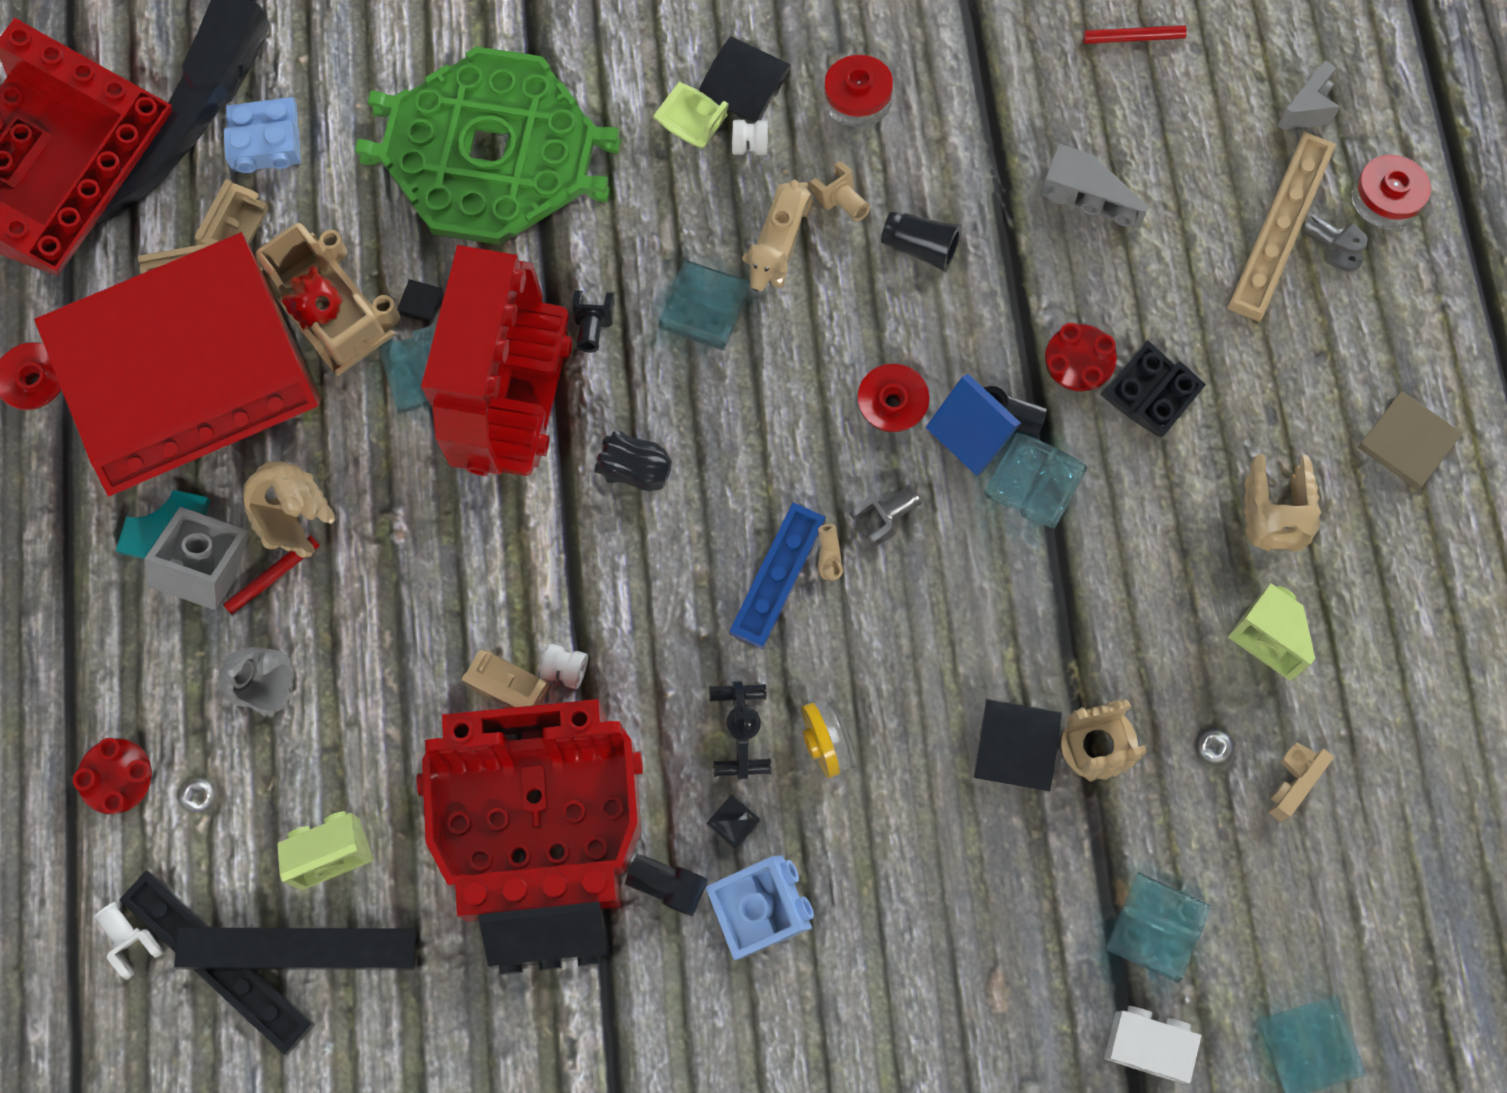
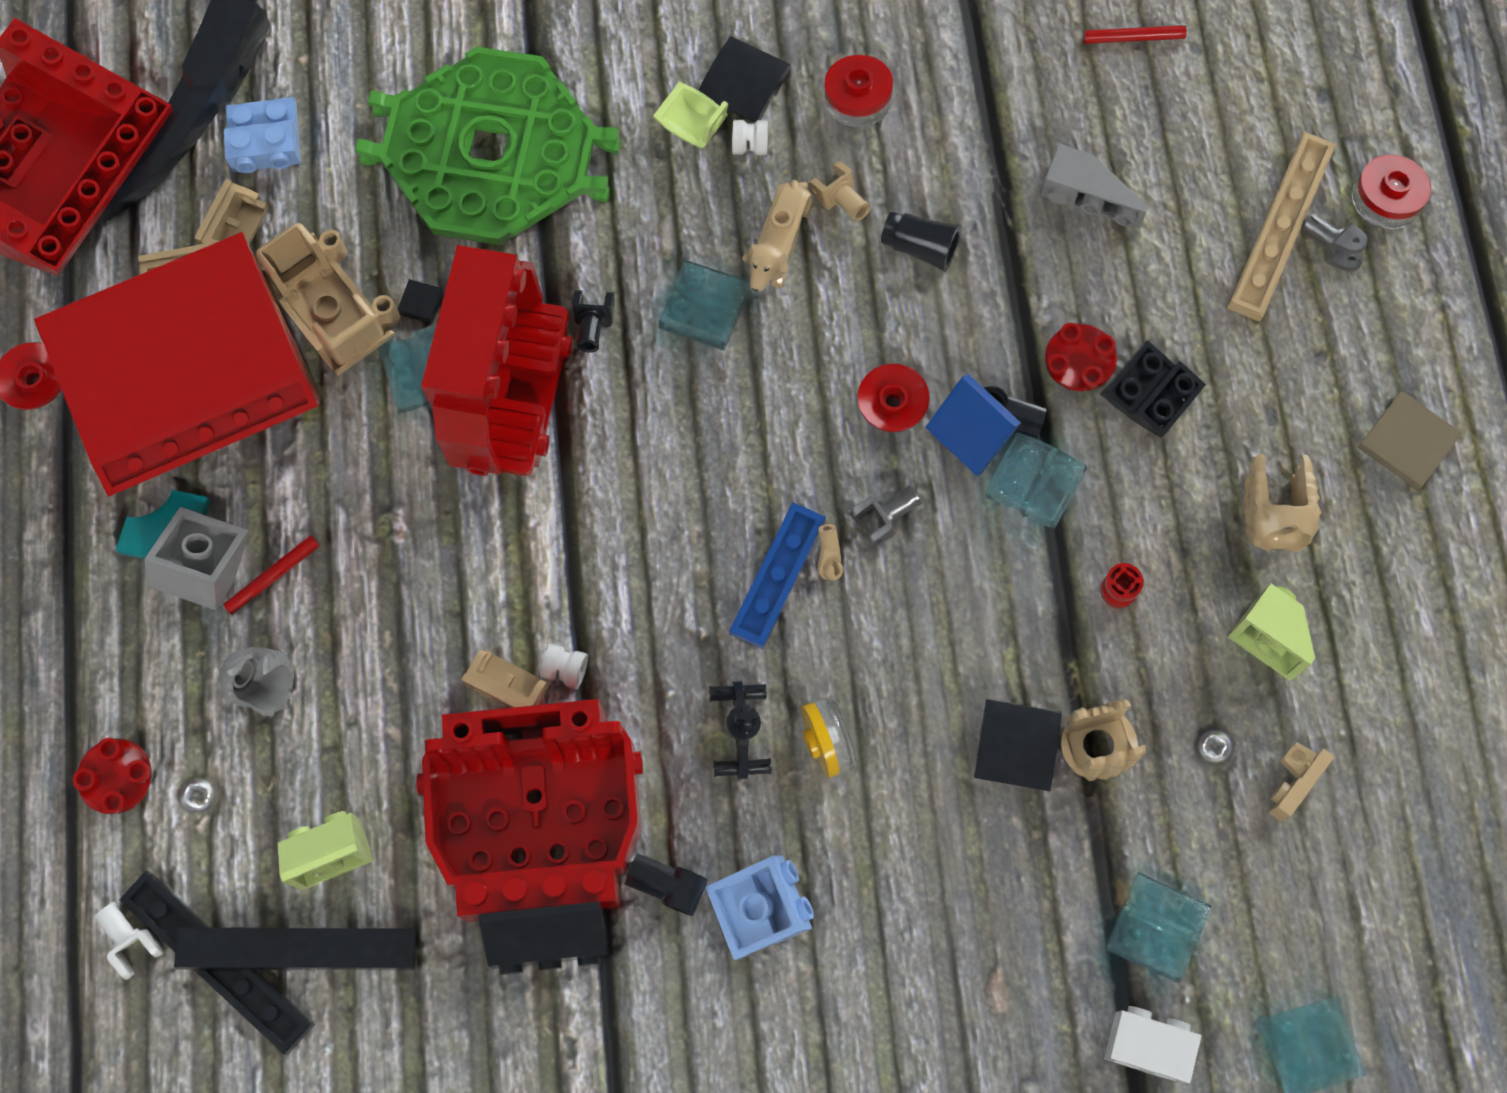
tan piece [243,461,335,558] -> none
red piece [281,265,343,330] -> none
black piece [594,430,672,492] -> none
black tile [706,794,761,850] -> none
light grey slope [1278,60,1340,130] -> none
none -> red wheel [1100,563,1144,609]

